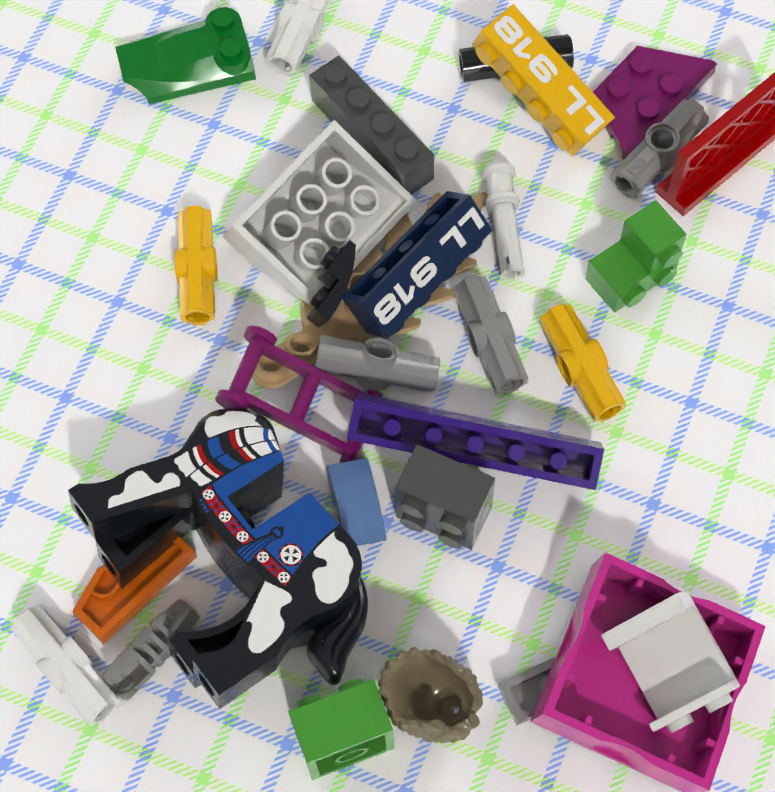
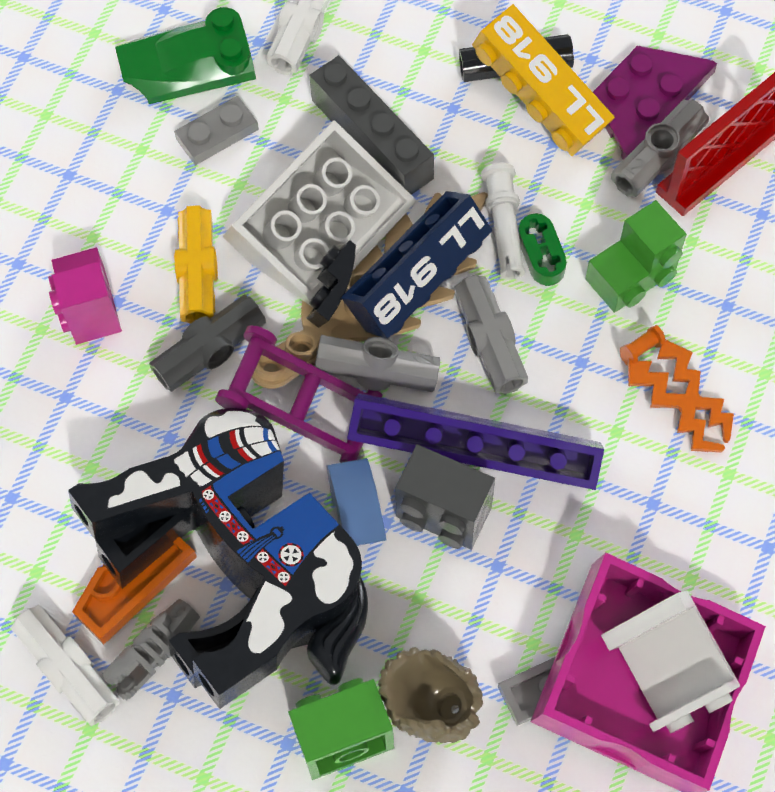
yellow piece [539,303,626,422] -> none
none -> dark pink brick [48,247,122,345]
none -> dark grey piece [149,294,266,392]
none -> light grey plate [174,96,259,166]
none -> green beam [518,213,567,286]
none -> orange piece [620,325,734,453]

